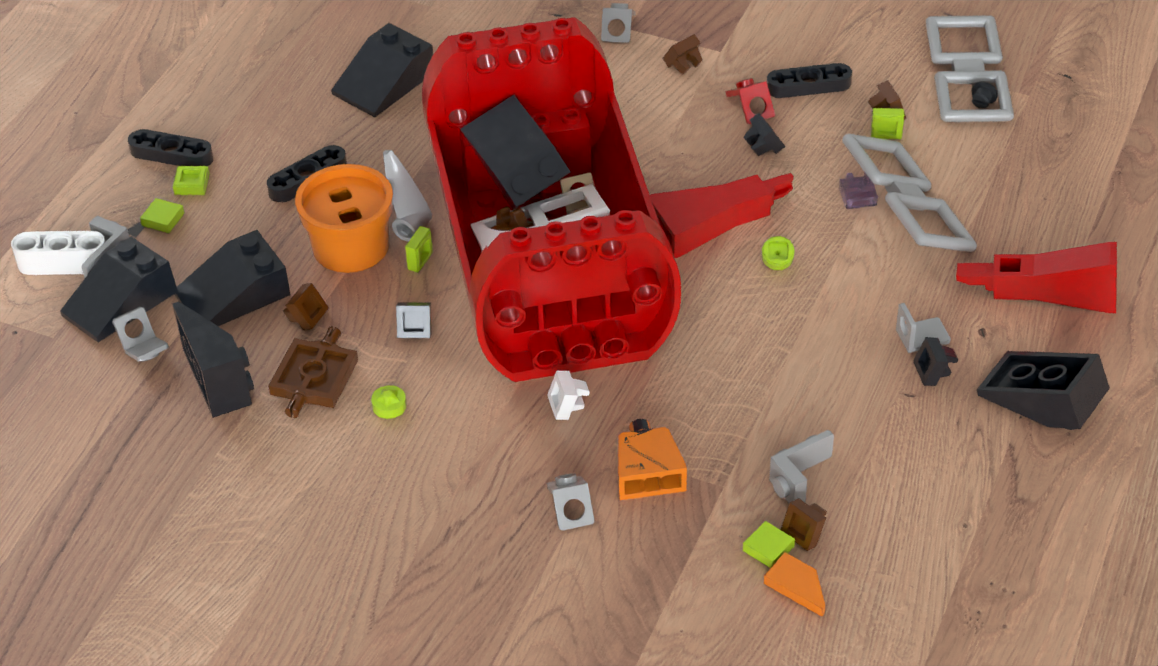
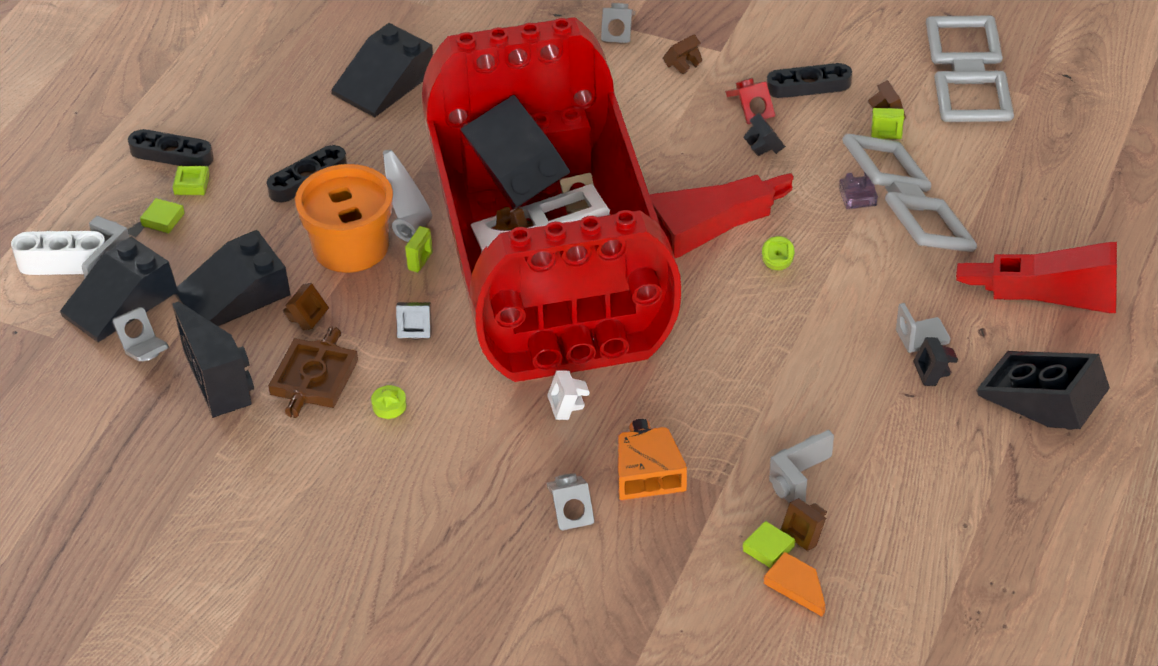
black piece [971,82,998,108] -> none

